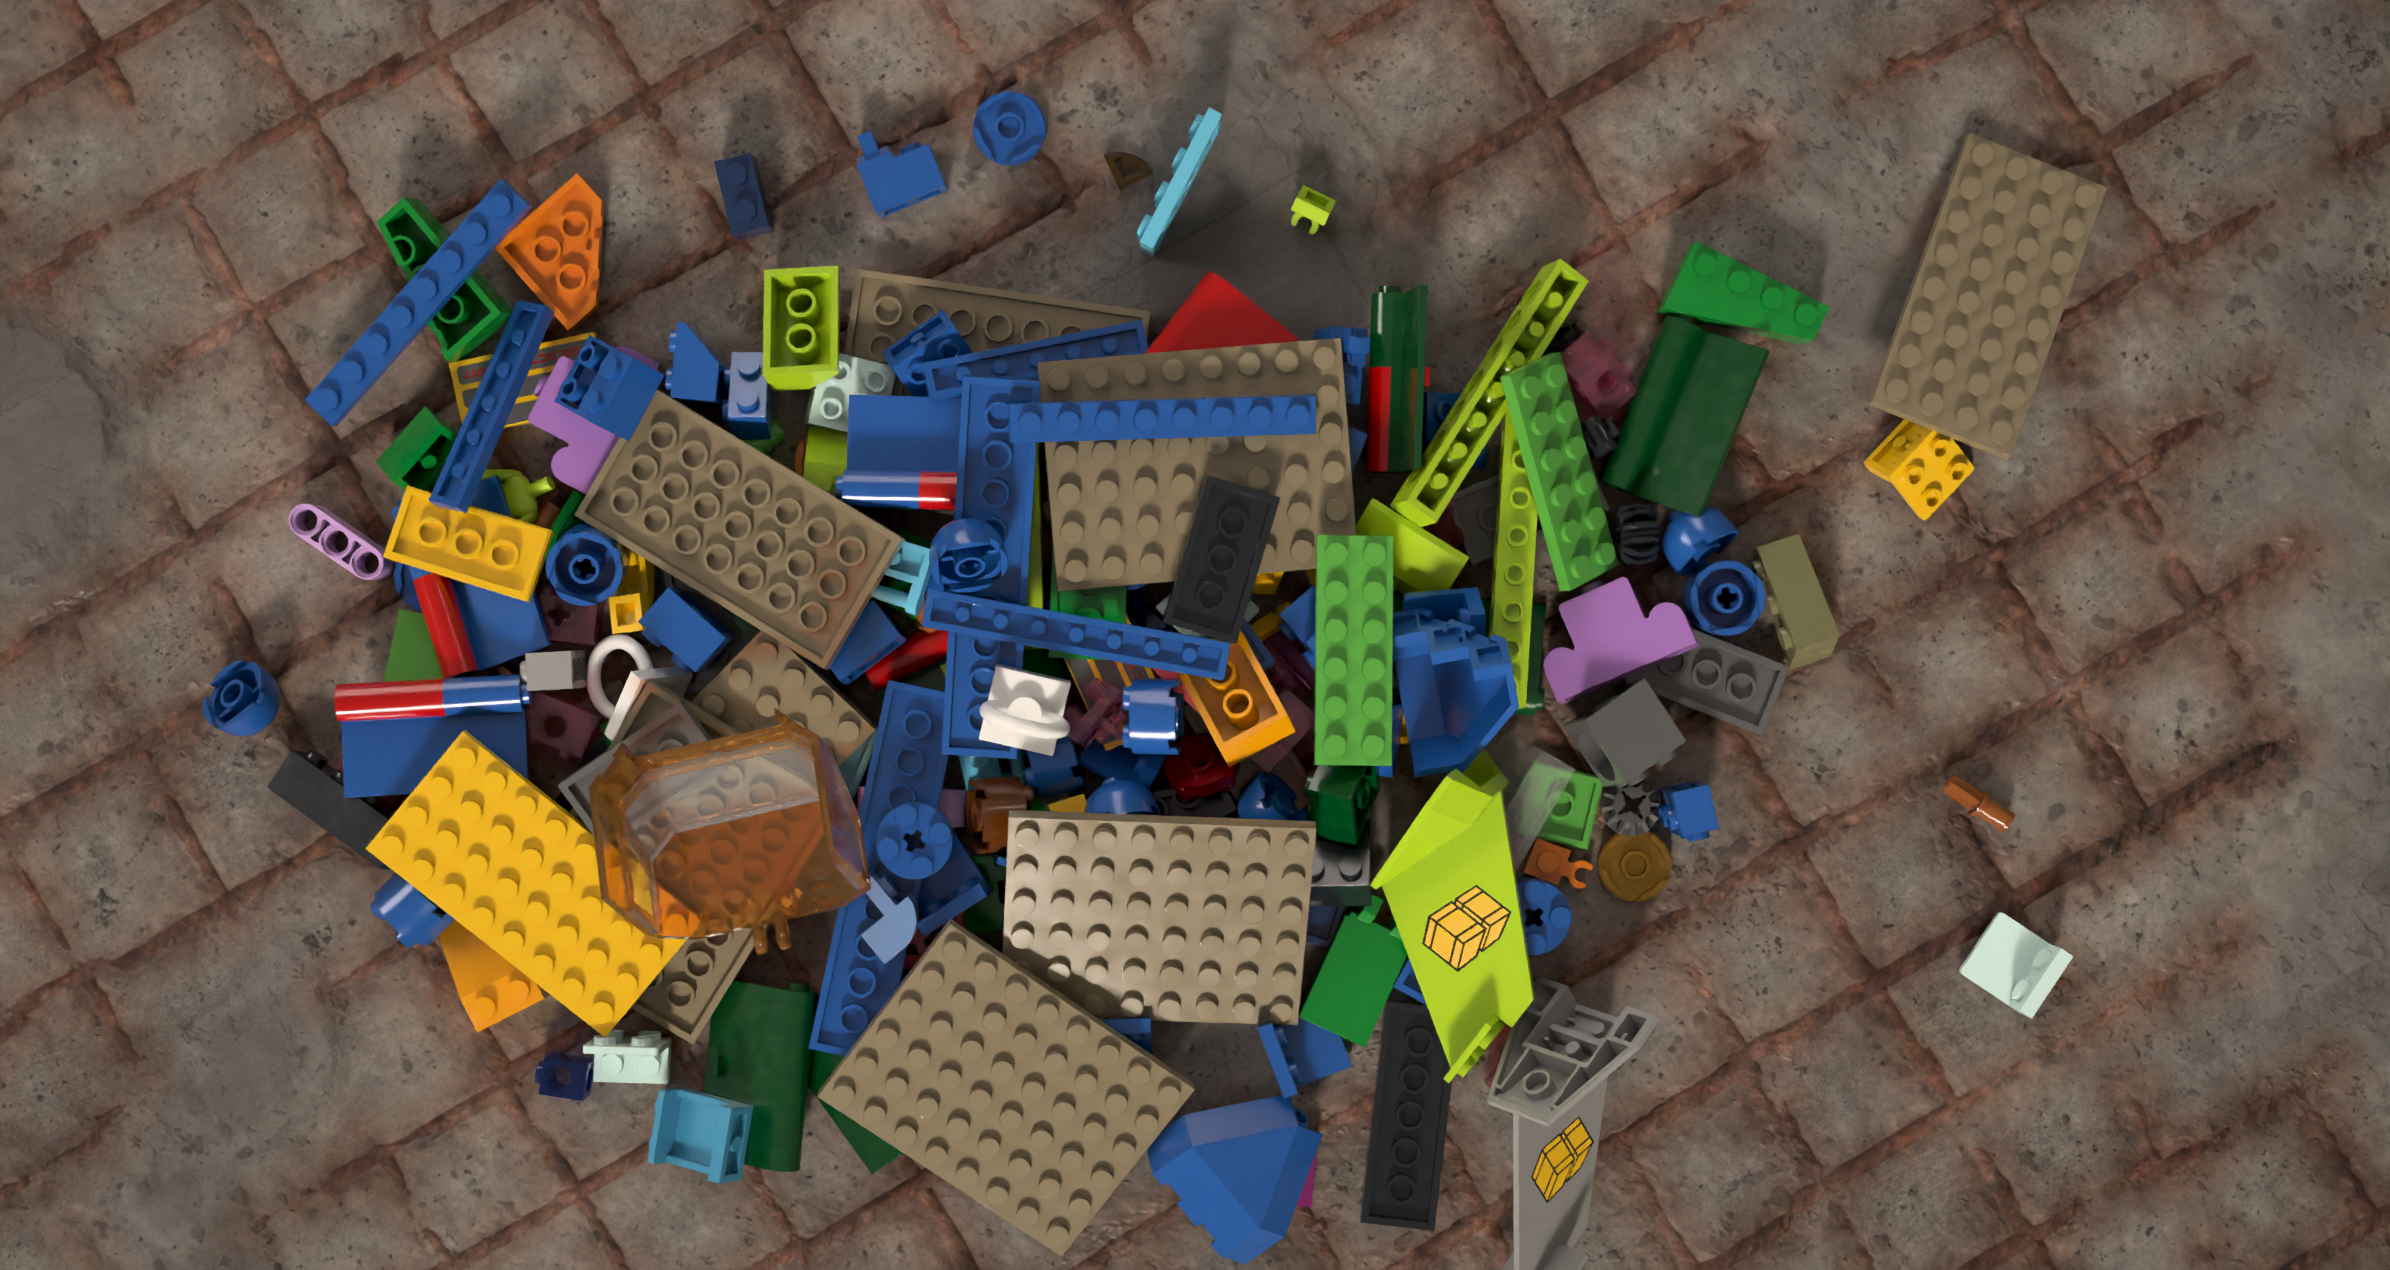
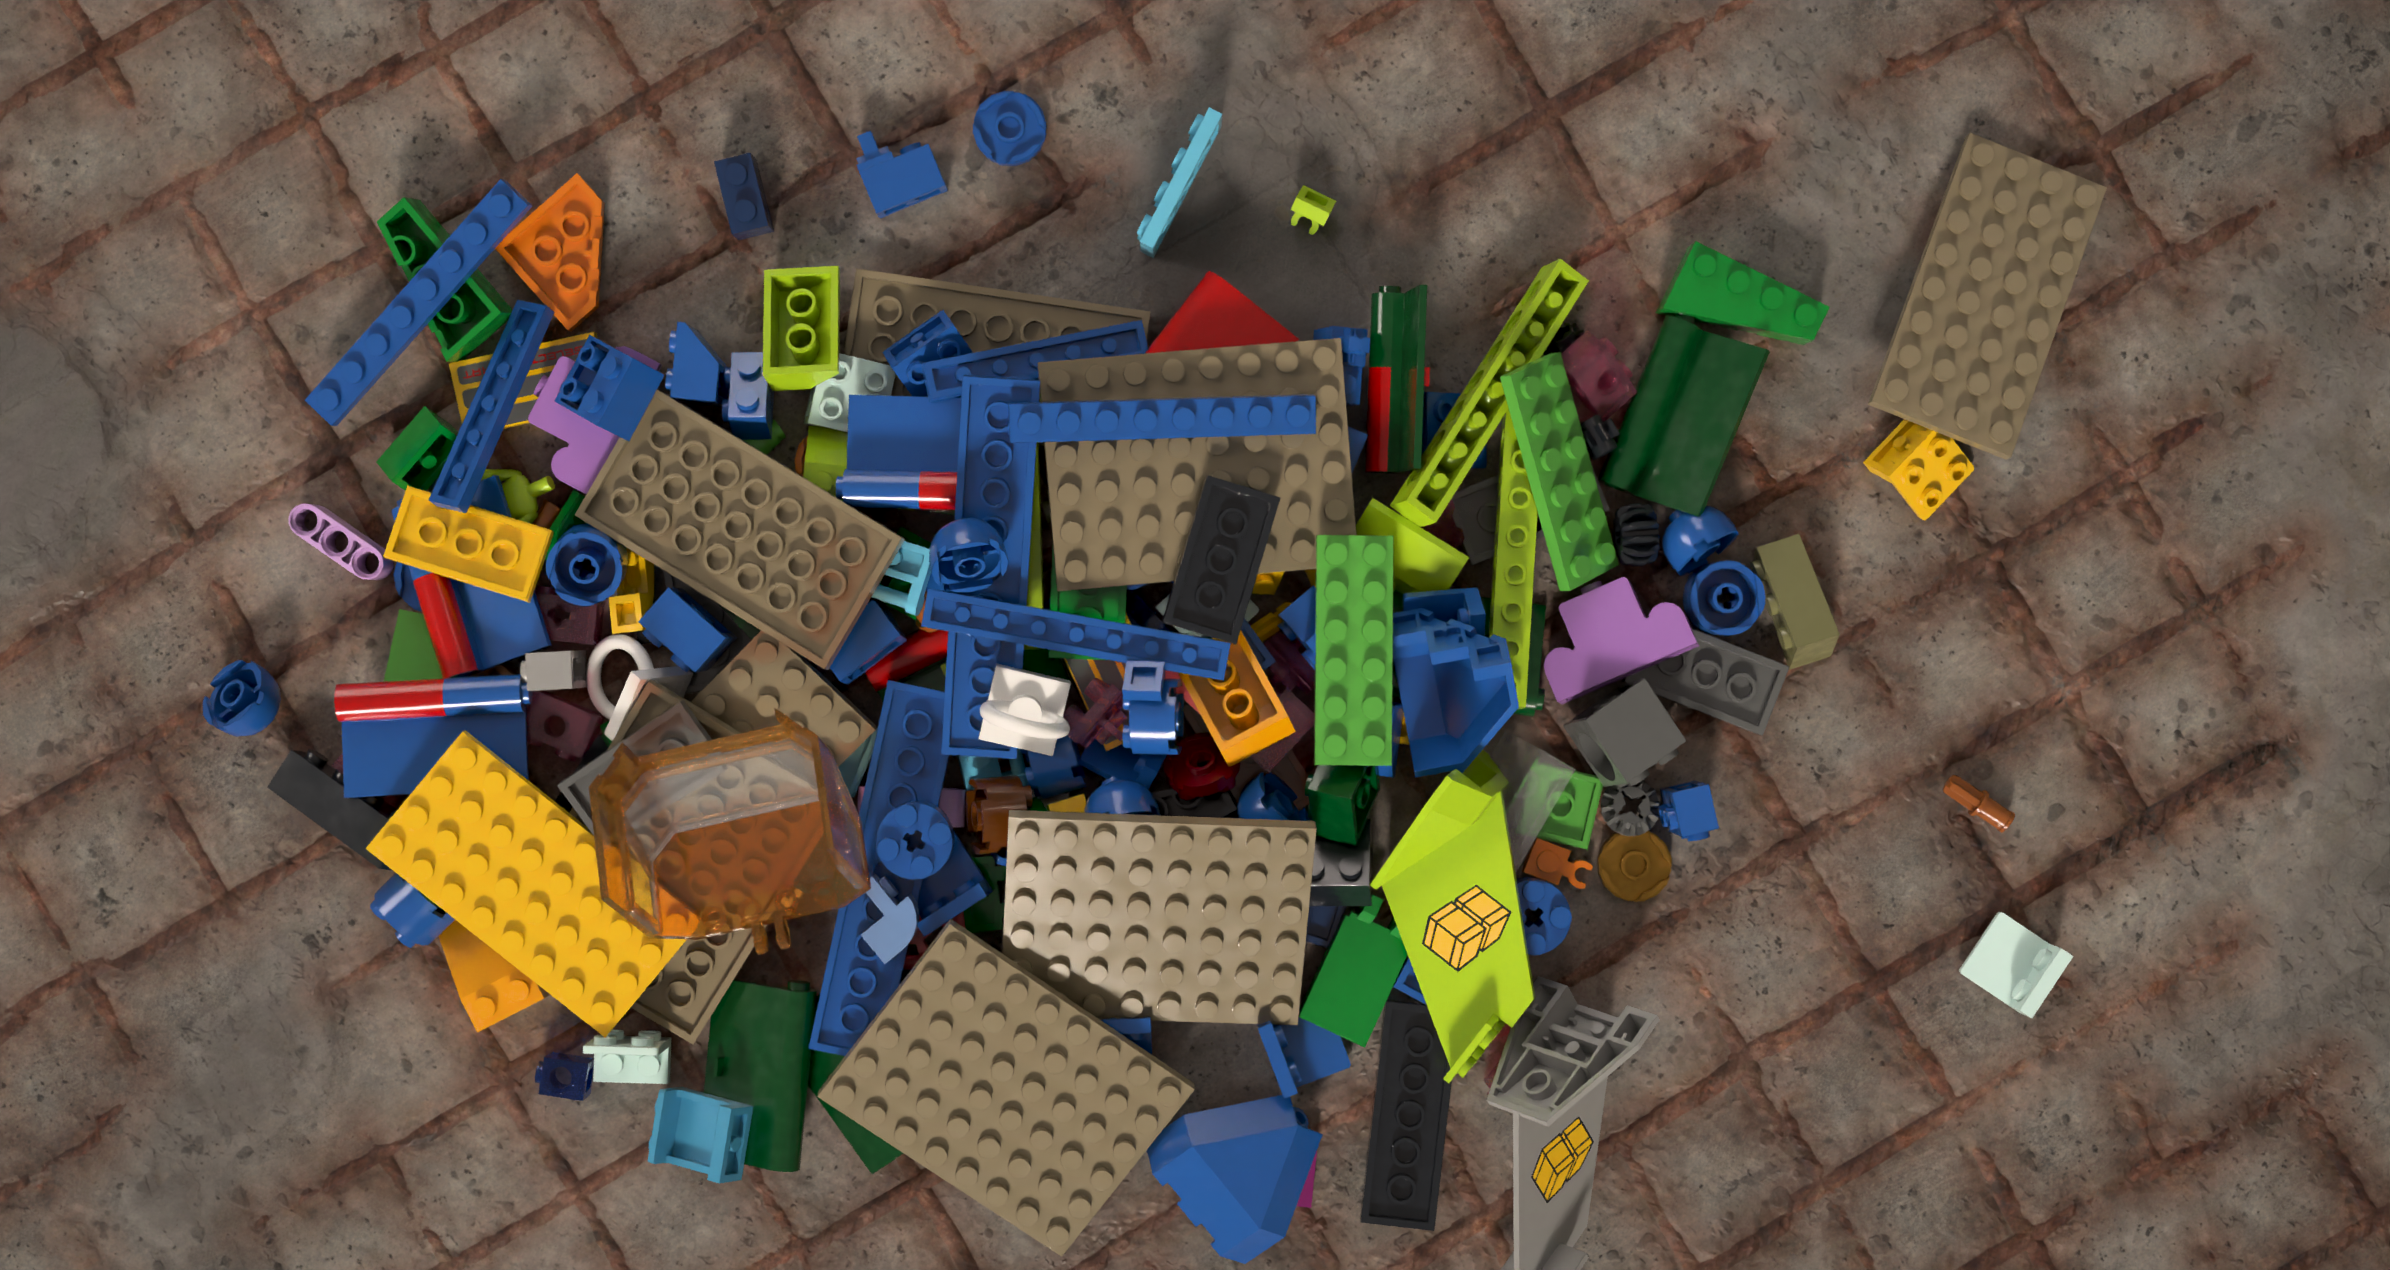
dark brown tile [1104,151,1153,190] -> none
none -> plate [1122,660,1165,701]

